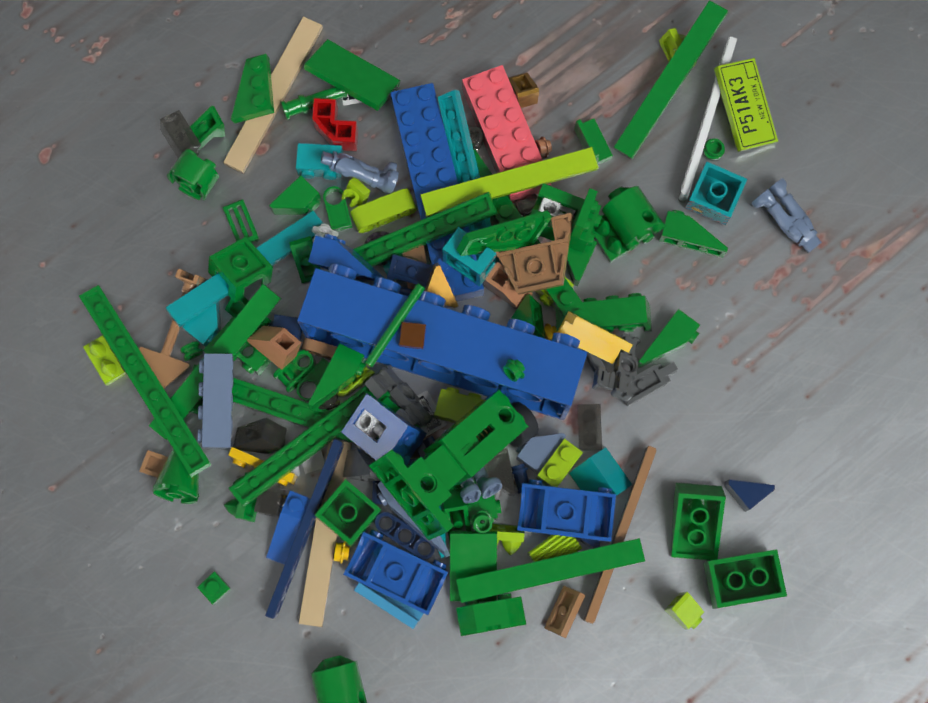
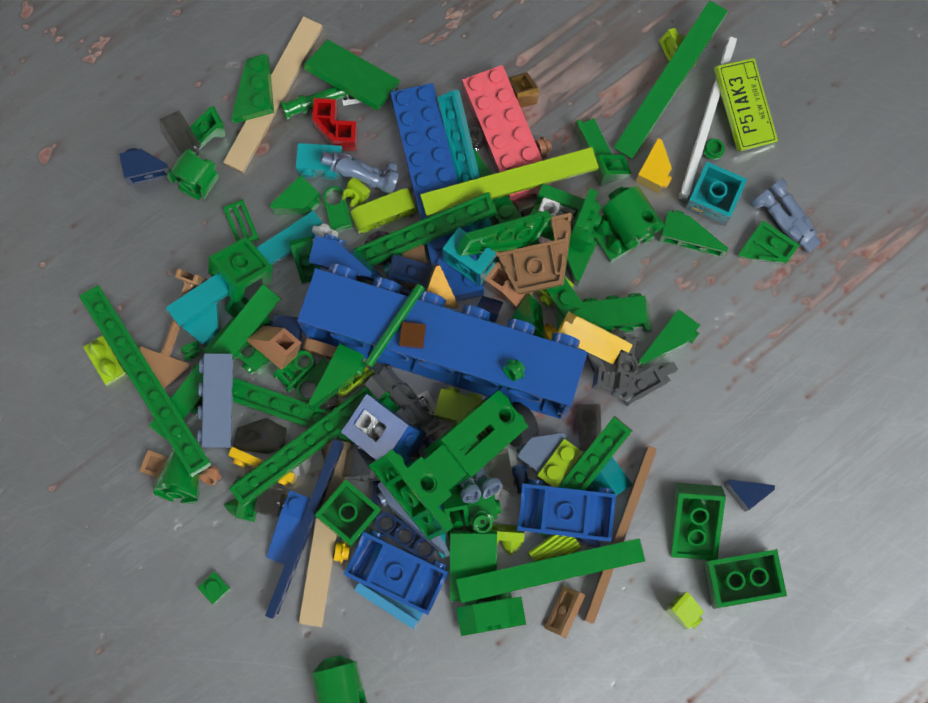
none -> dark blue slope [119,148,170,185]
none -> nougat plate [199,465,221,485]
none -> dark blue tile [477,296,504,323]
none -> green plate [540,416,633,539]
none -> green slope [594,154,632,186]
none -> yellow slope [636,138,672,194]
none -> green wing [737,220,800,264]

